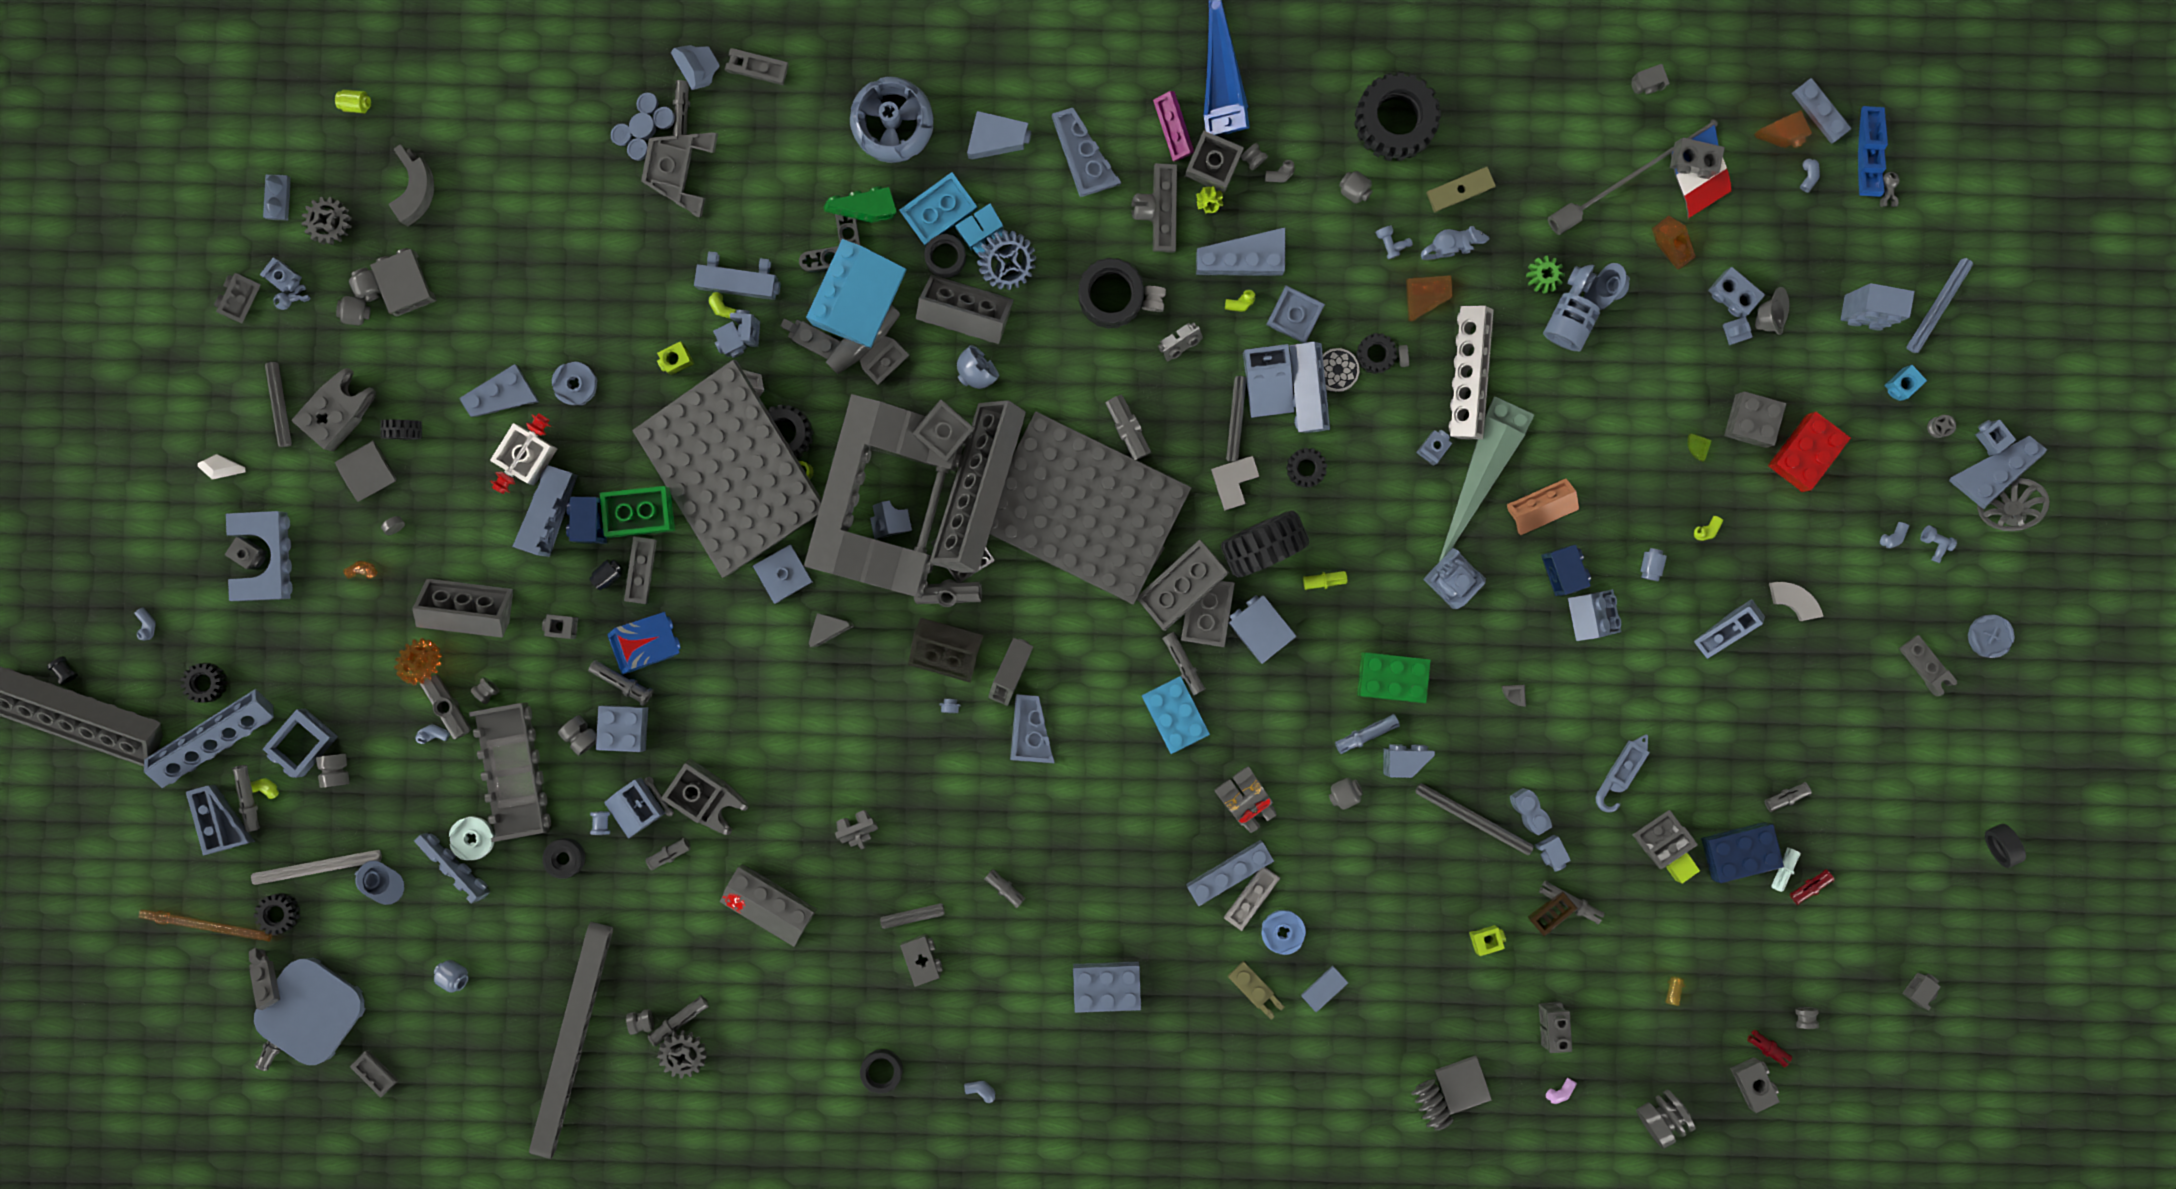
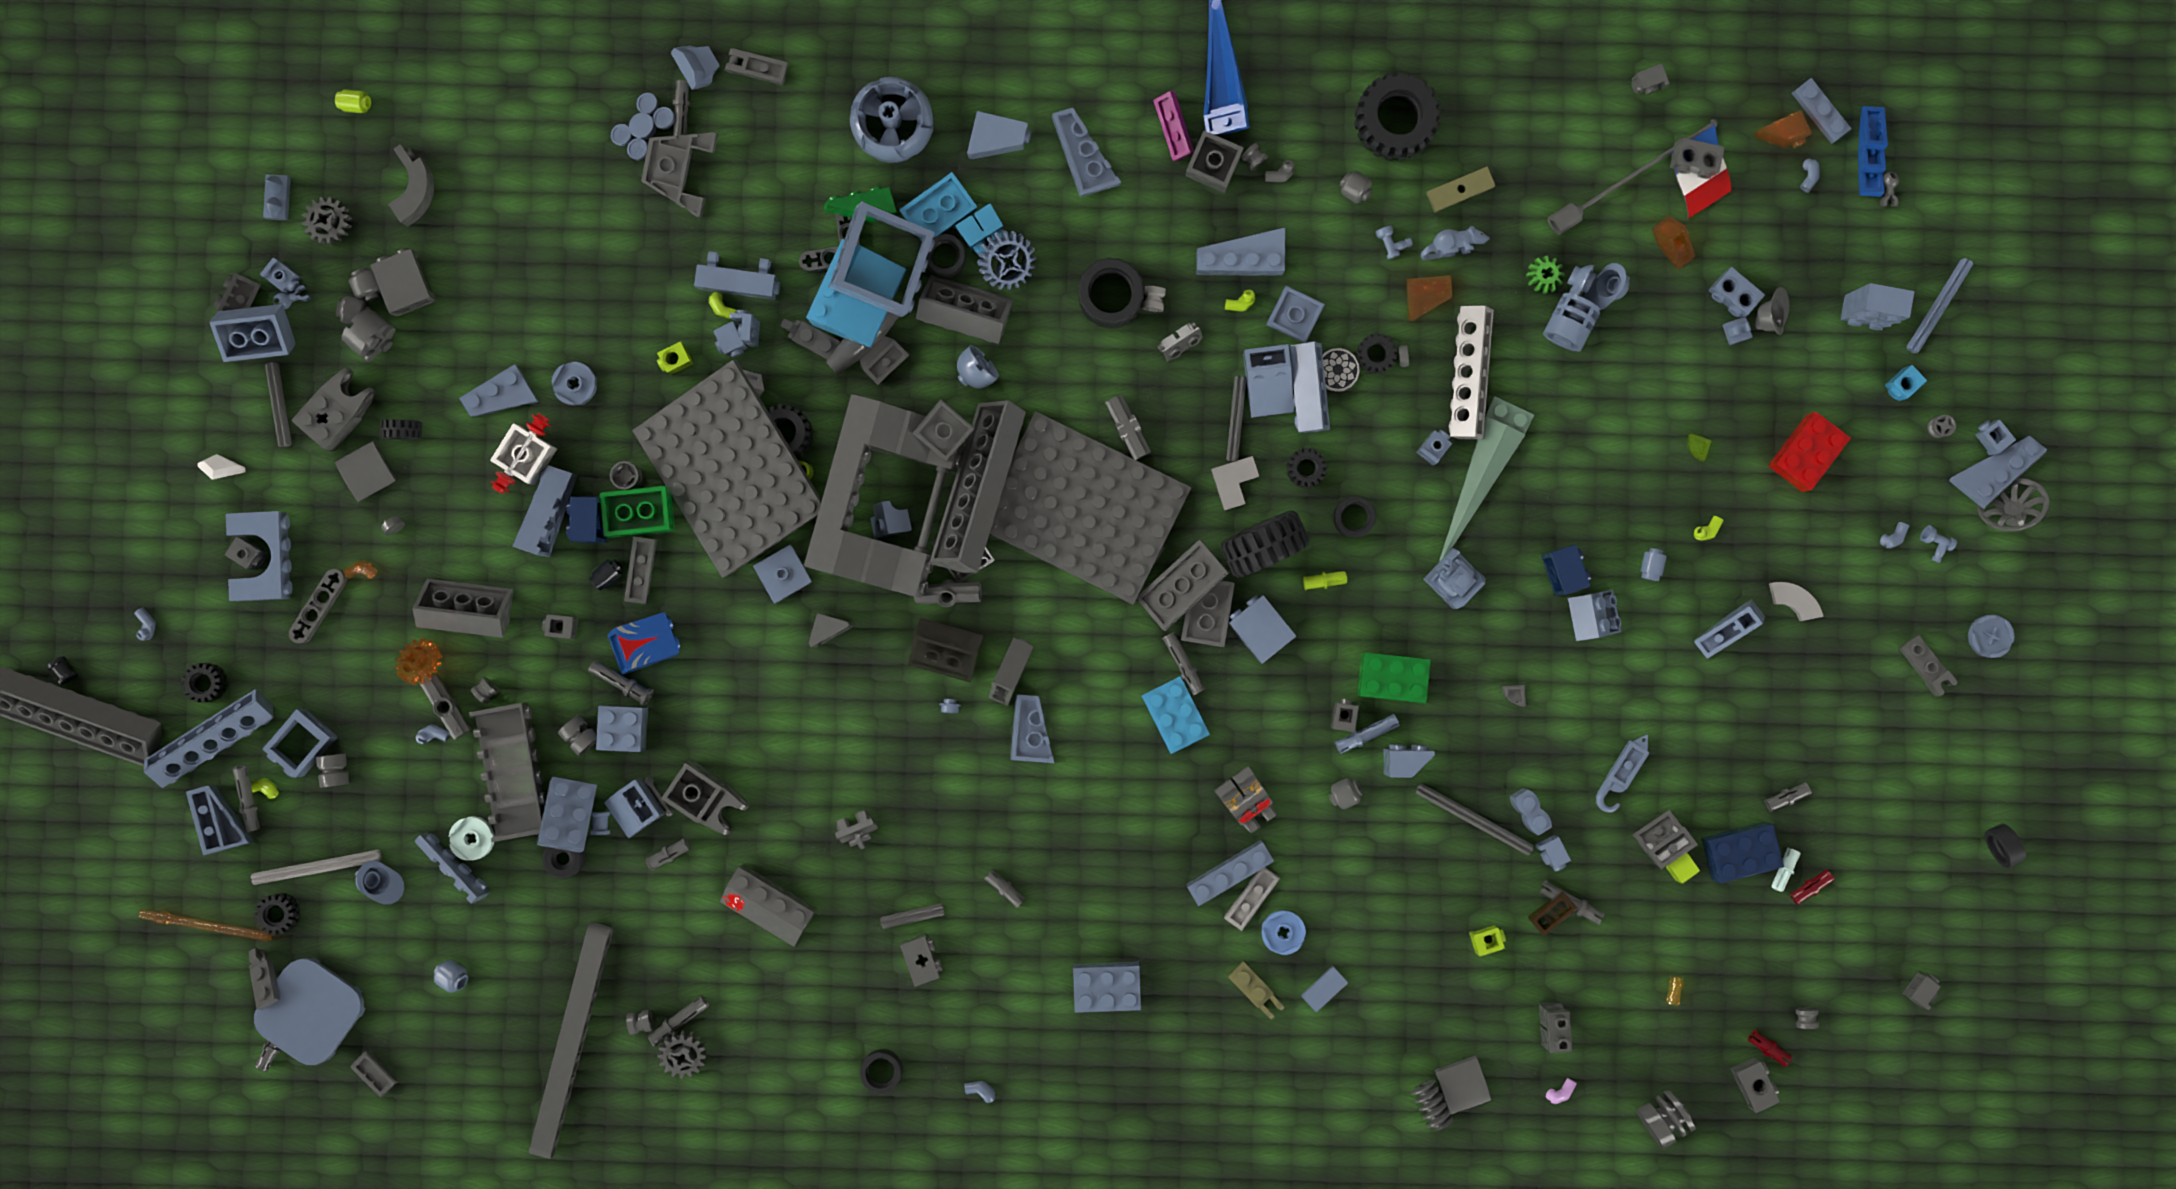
dark grey plate [1131,163,1177,253] -> none
lime gear [1196,186,1223,214] -> none
nougat panel [1507,479,1579,535] -> none
dark grey brick [1724,391,1786,448] -> none
none -> sand blue brick [209,304,296,362]
none -> dark grey beam [289,569,348,643]
none -> dark grey brick [342,309,395,362]
none -> sand blue brick [537,777,597,853]
none -> dark grey wheel [610,461,645,490]
none -> sand blue window [828,202,935,317]
none -> dark grey brick [1331,699,1359,732]
none -> black tyre [1333,496,1376,538]

